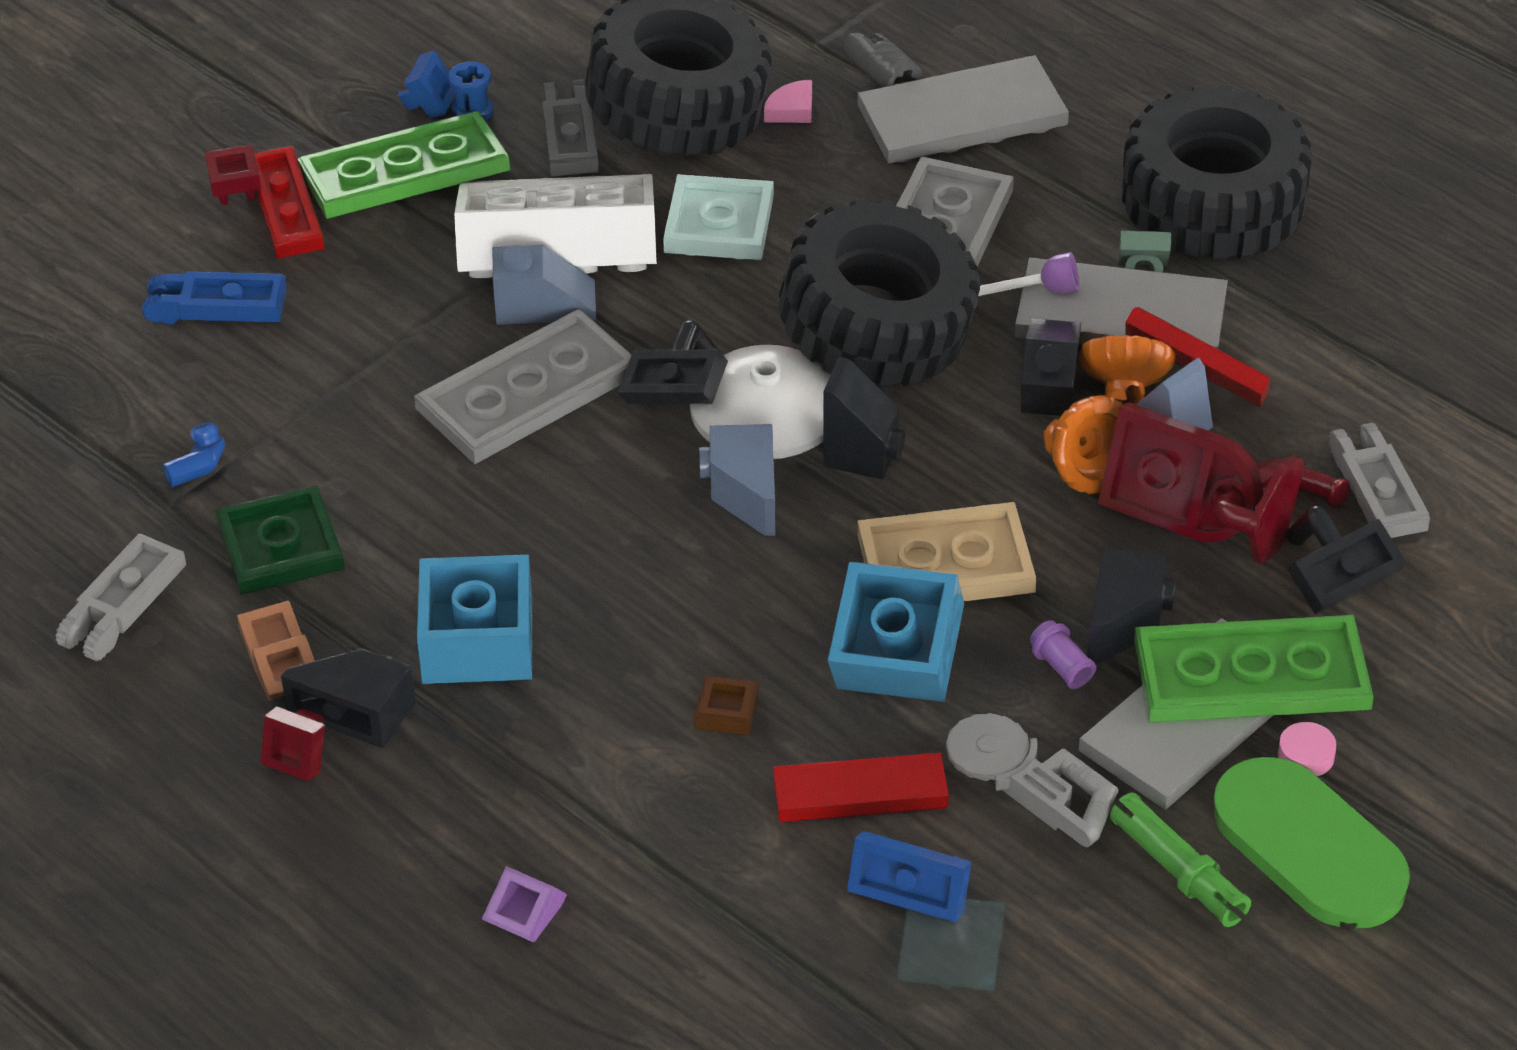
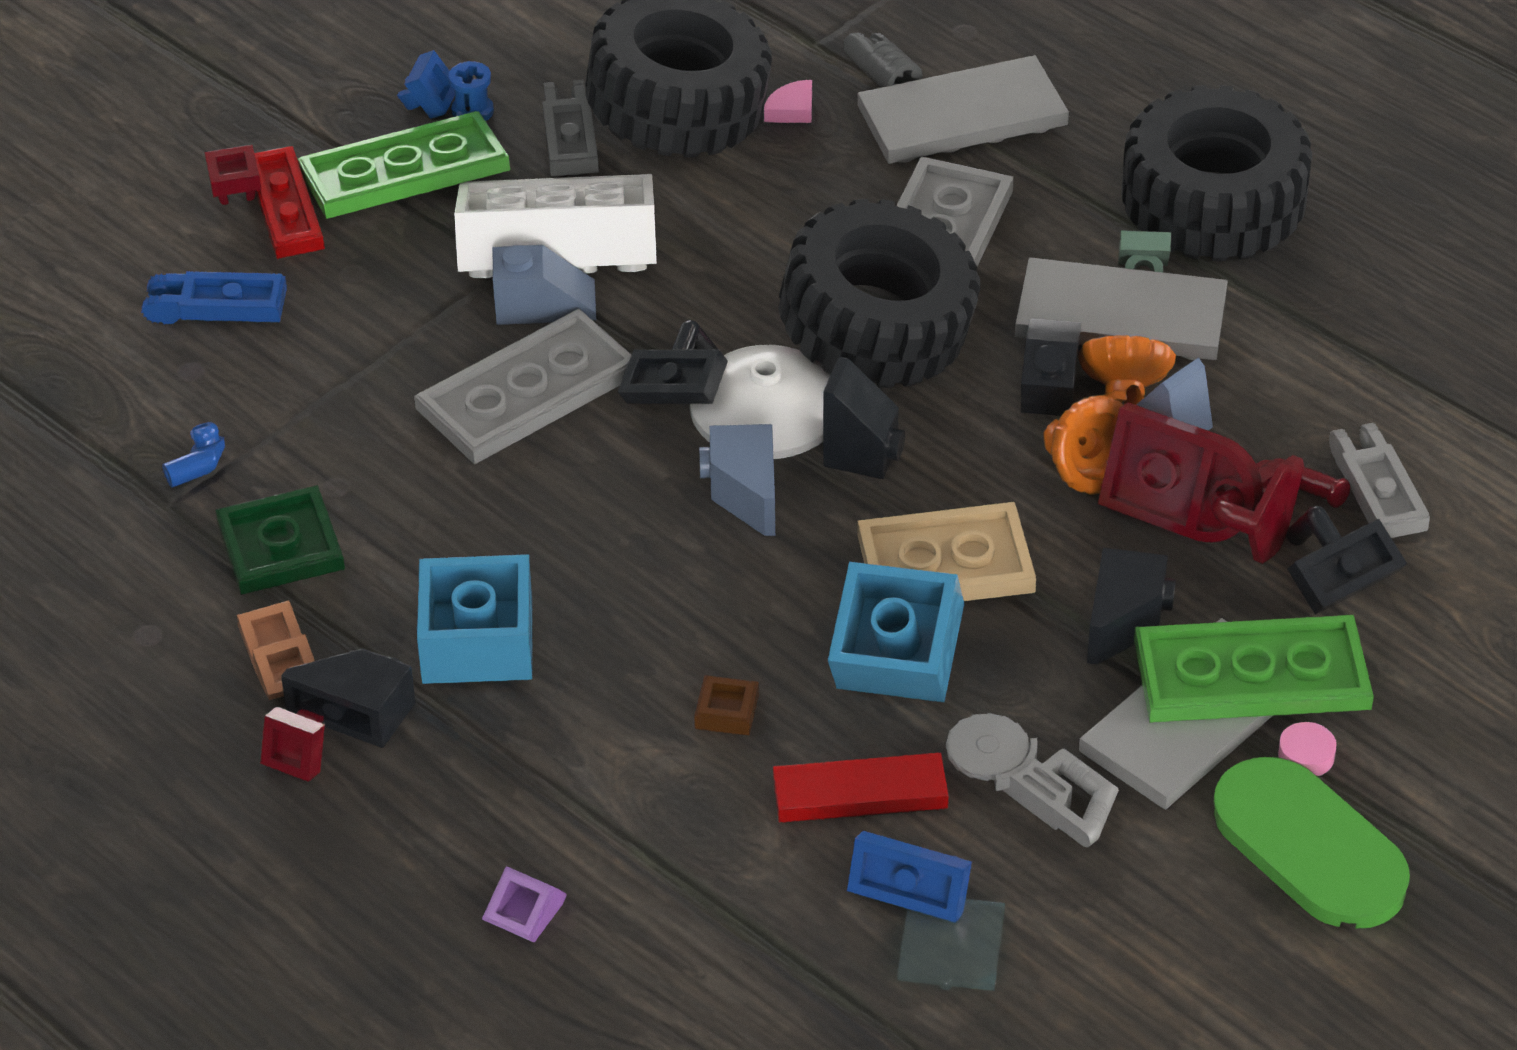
light grey hinge [55,534,186,662] -> none
light aqua plate [663,174,774,260] -> none
medium lavender hinge [978,252,1080,296] -> none
medium lavender pin [1030,620,1096,689] -> none
bright green pin [1110,792,1251,927] -> none
red tile [1125,307,1270,407] -> none

